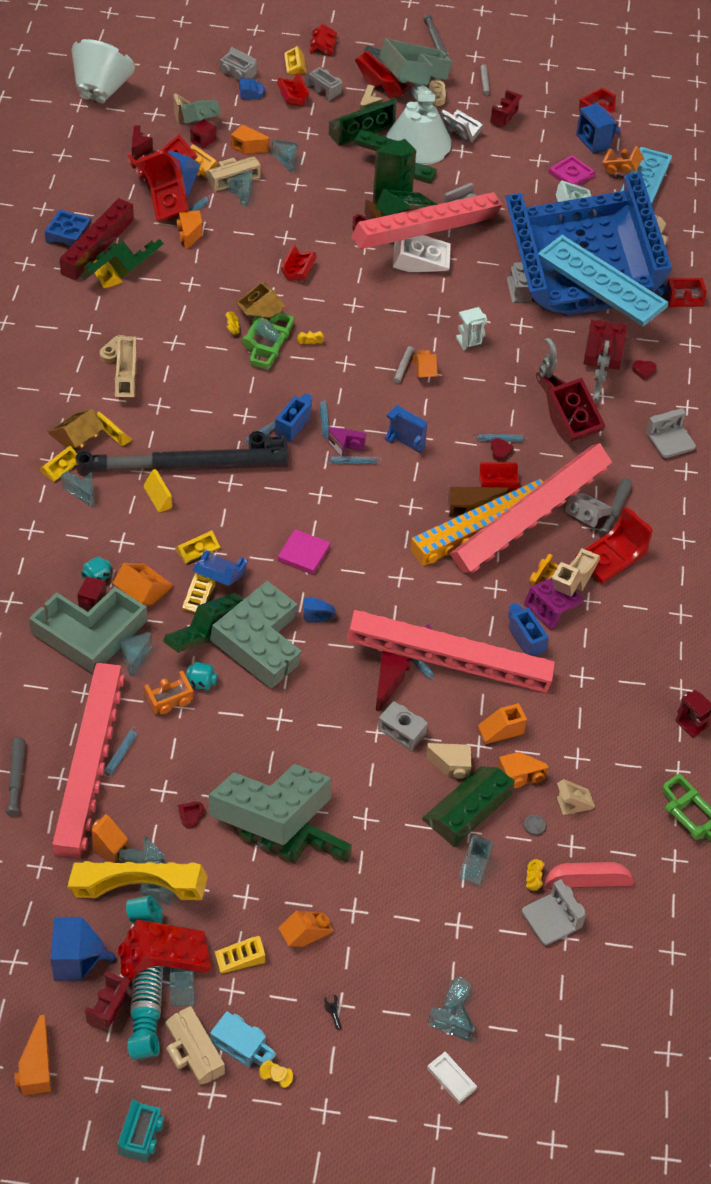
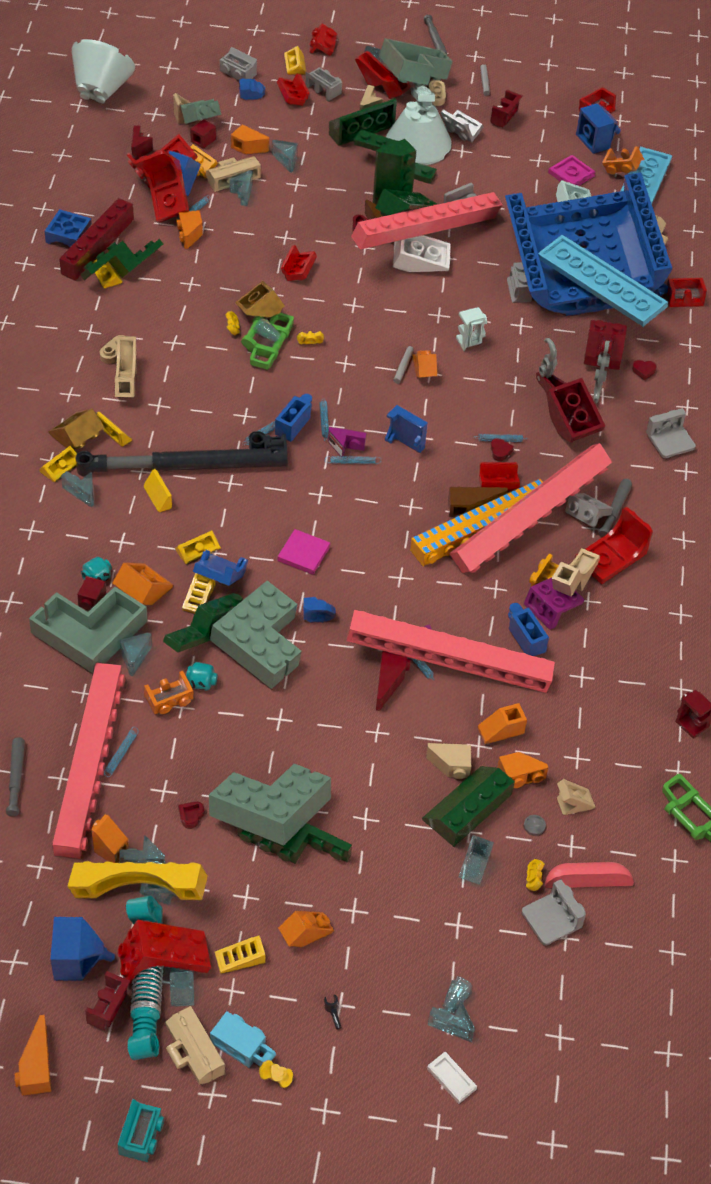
light grey brick [378,701,428,751] -> none

